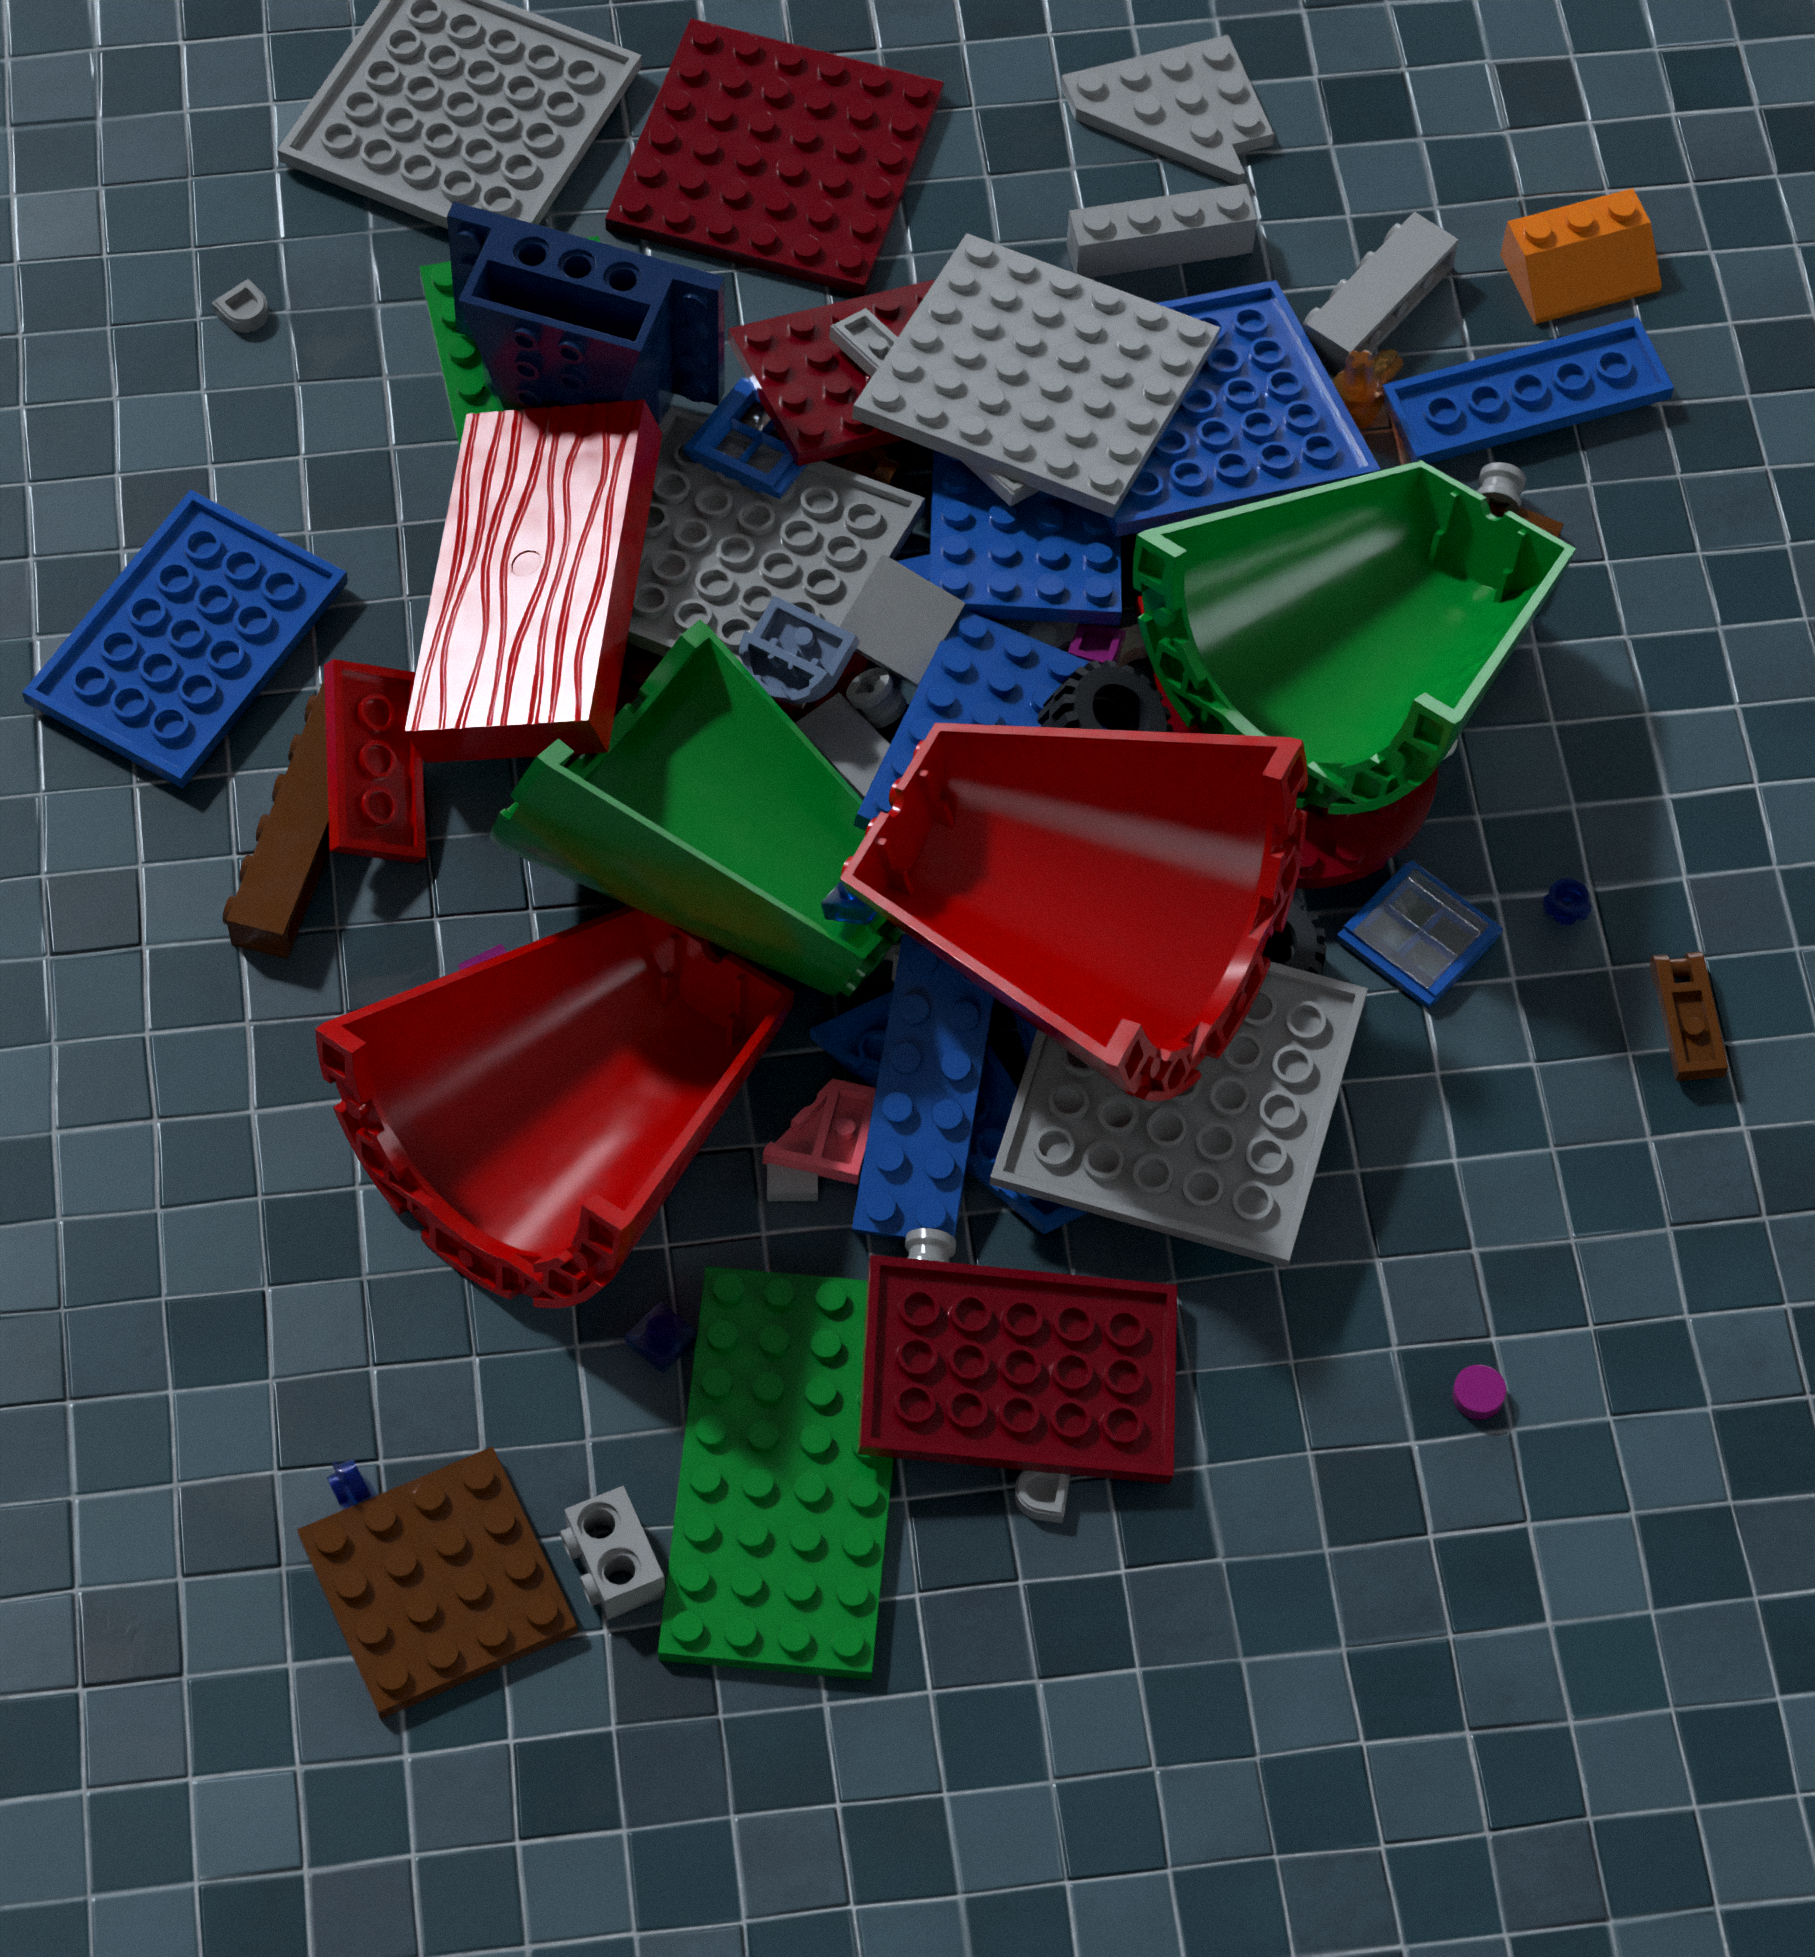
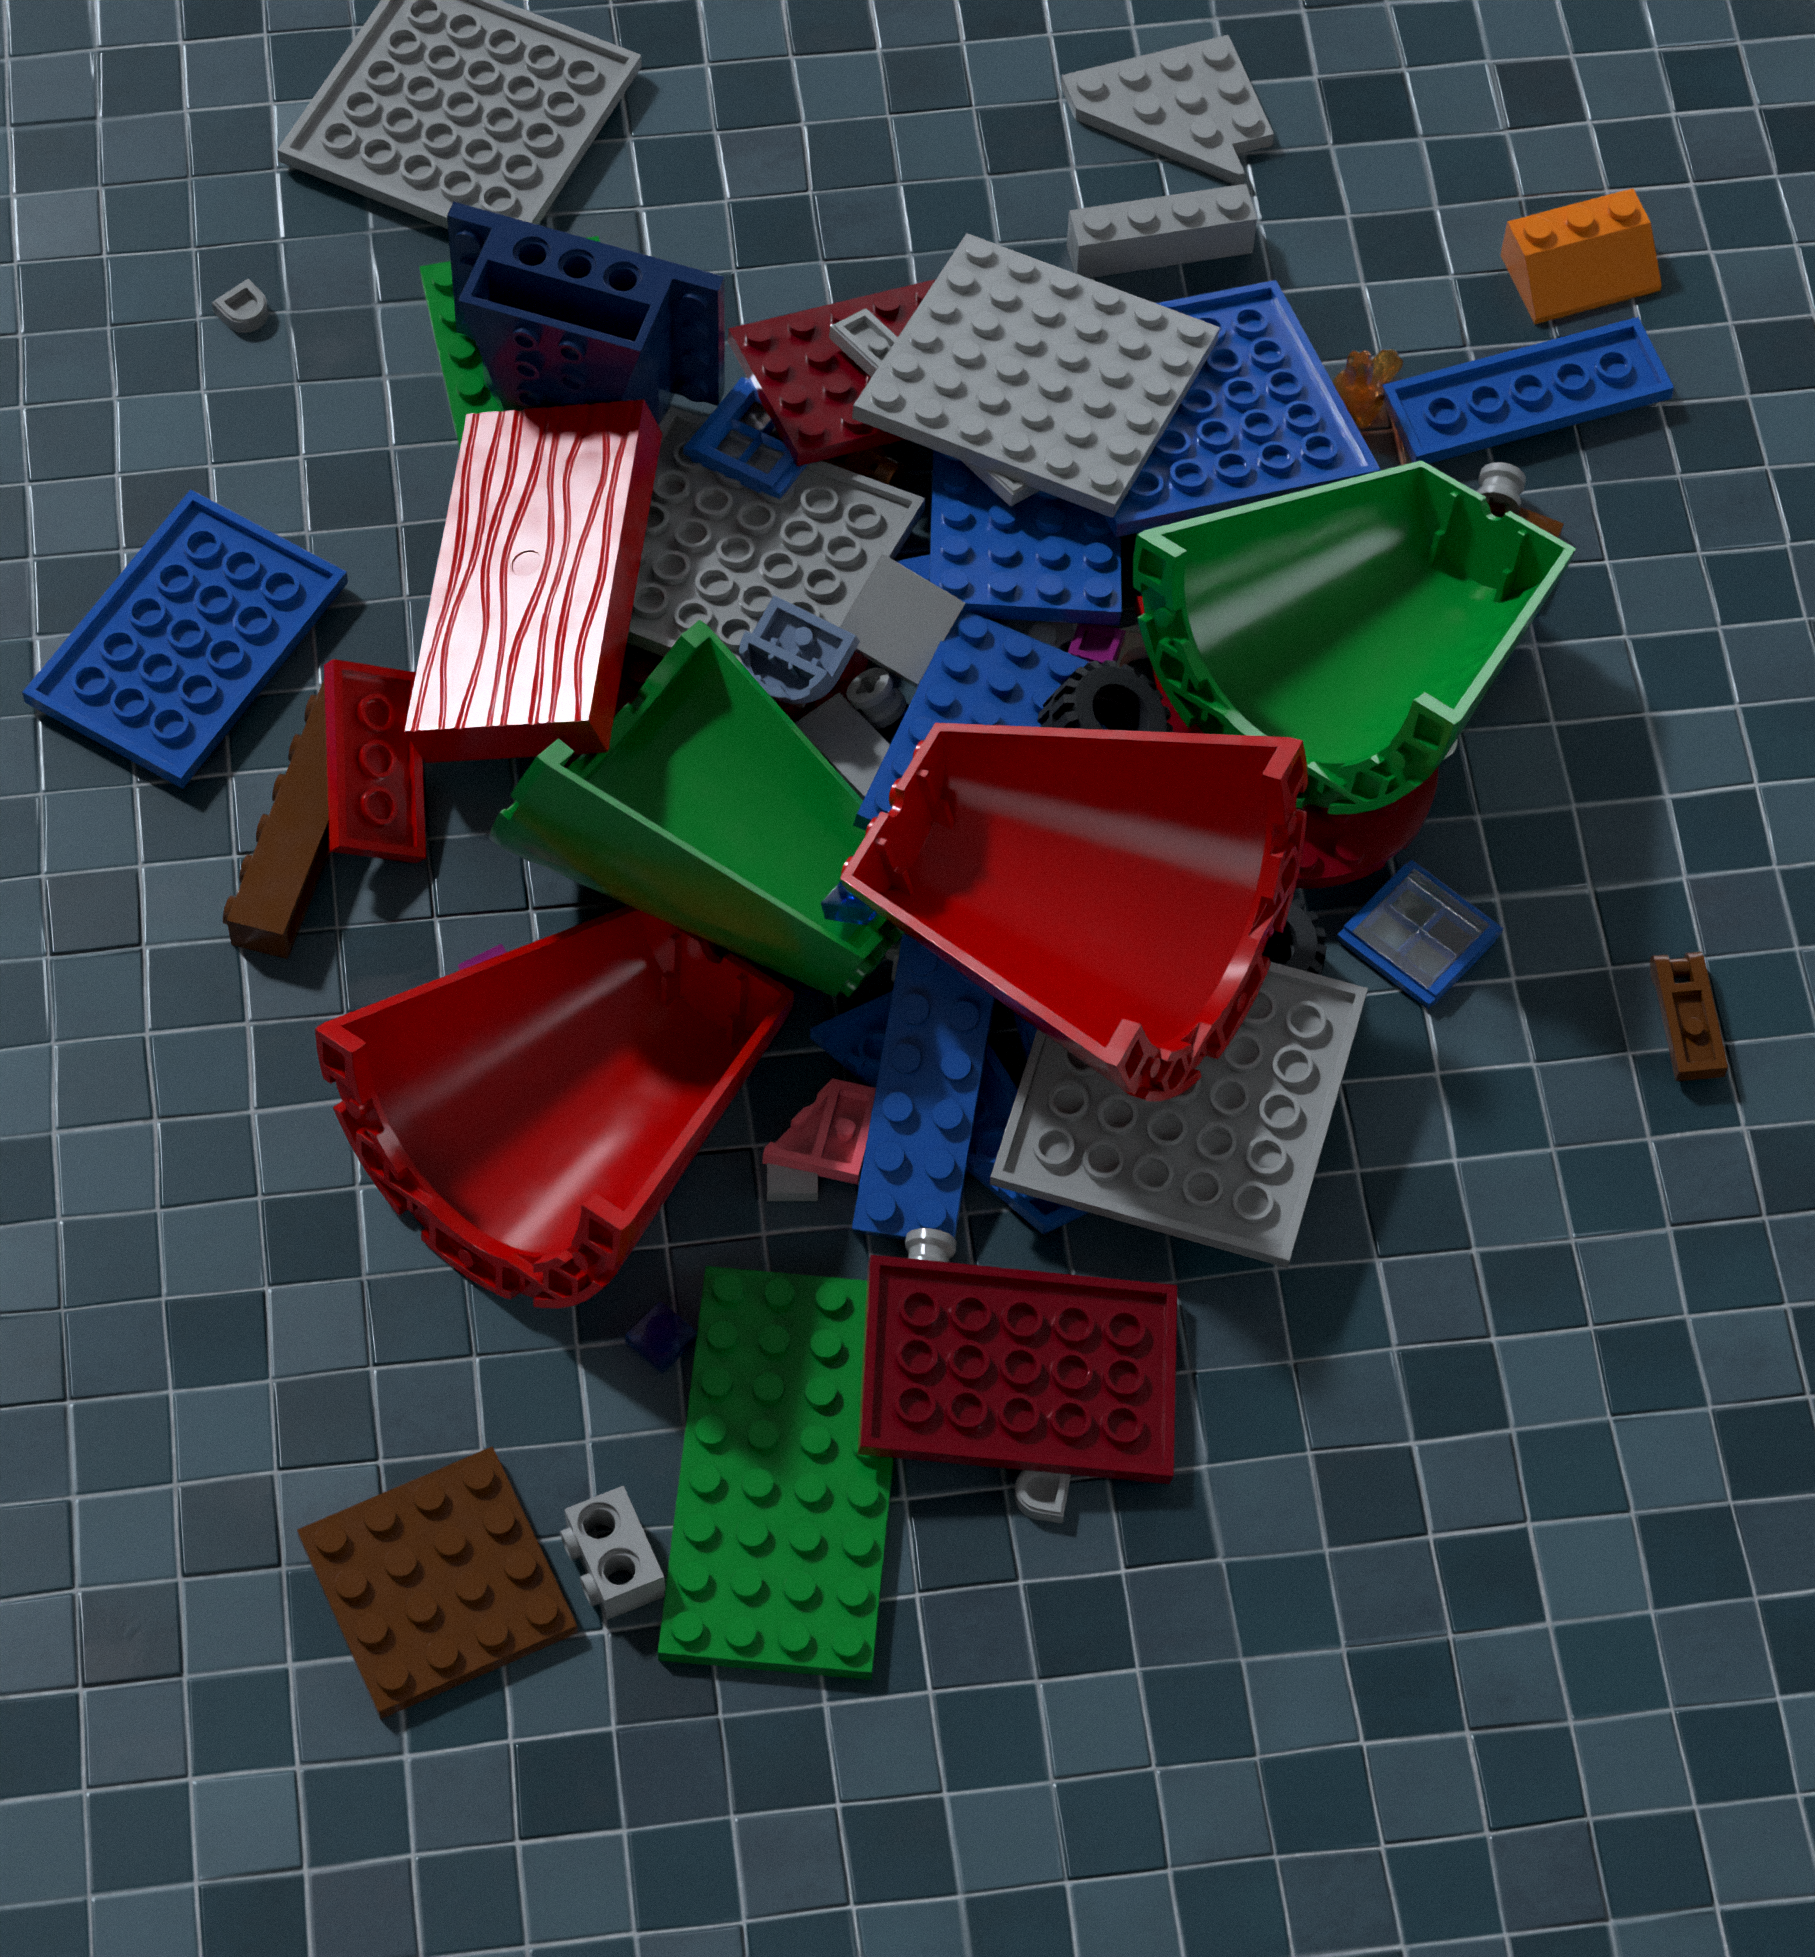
clear blue plate [326,1458,371,1506] -> none
dark red plate [605,18,944,296] -> none
light grey brick [1302,212,1459,380] -> none
magenta tile [1452,1365,1506,1420] -> none
clear blue plate [1543,878,1592,925] -> none

